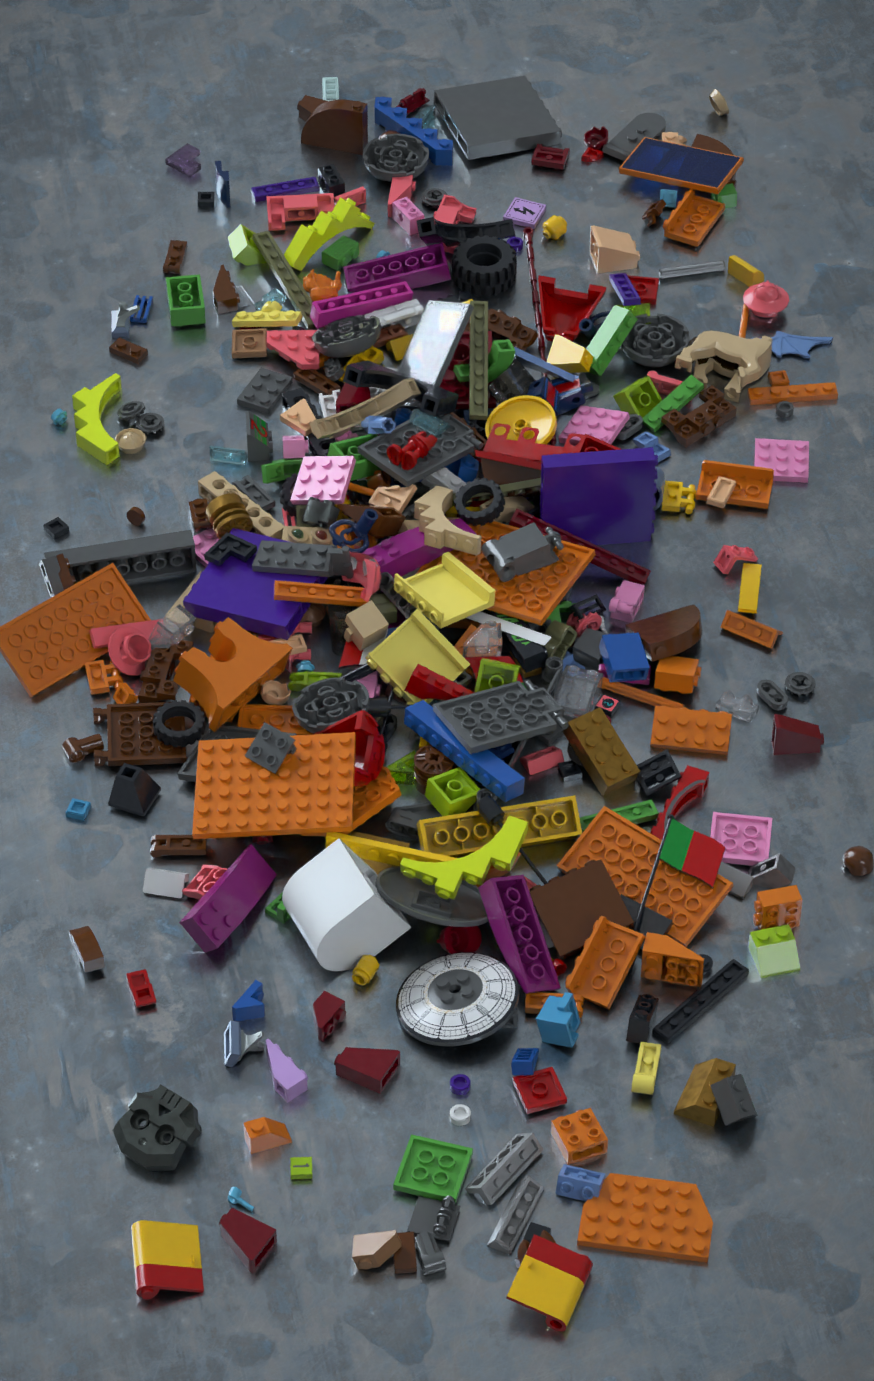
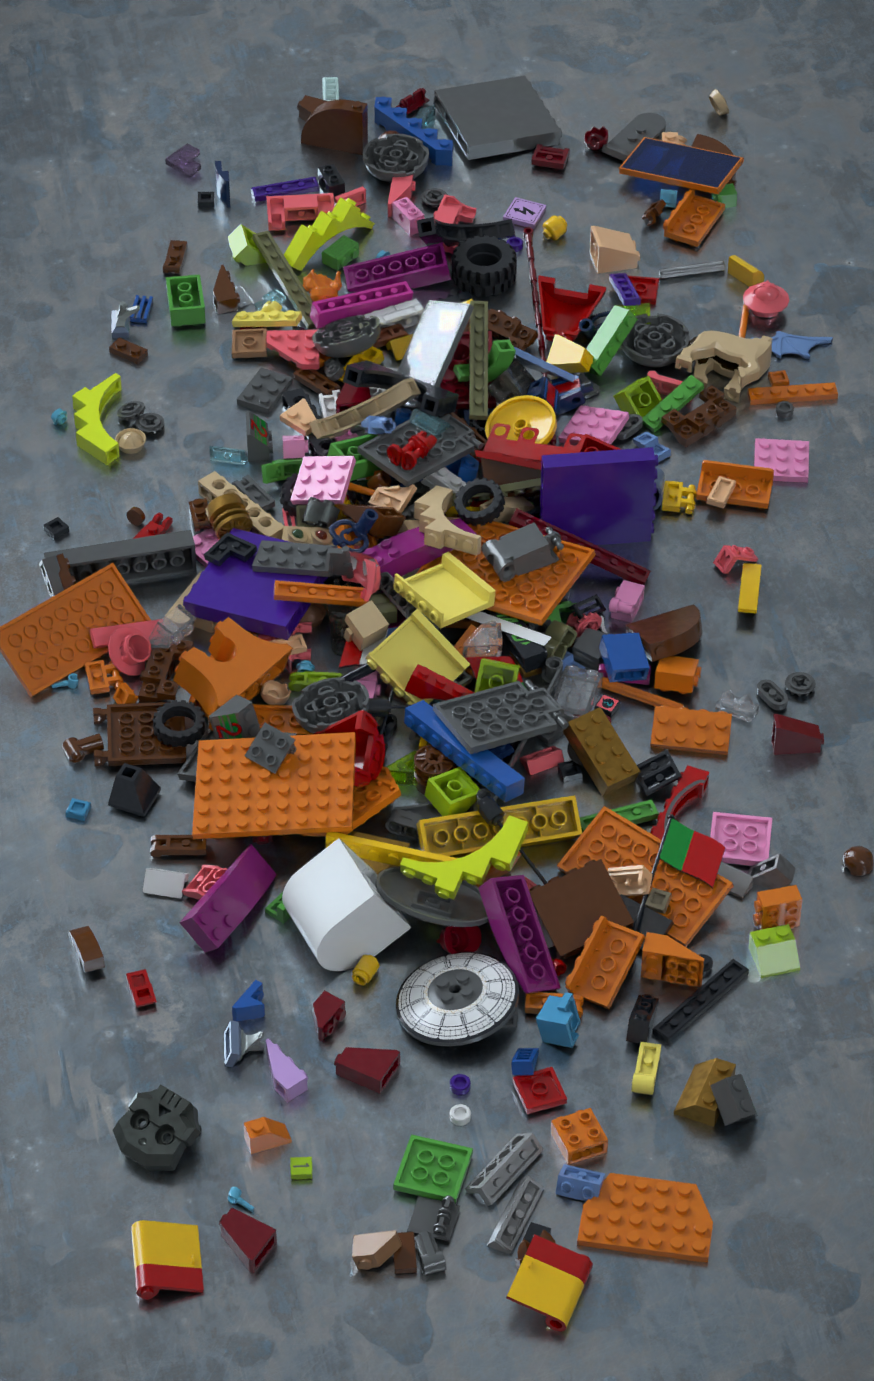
red tile [581,147,603,162] -> none
orange panel [720,610,783,649] -> none
none -> medium azure hand [52,673,79,689]
none -> red hinge [133,512,173,539]
none -> dark grey slope [209,695,261,740]
none -> light nougat hinge [608,865,653,896]
none -> dark tan plate [645,887,672,914]

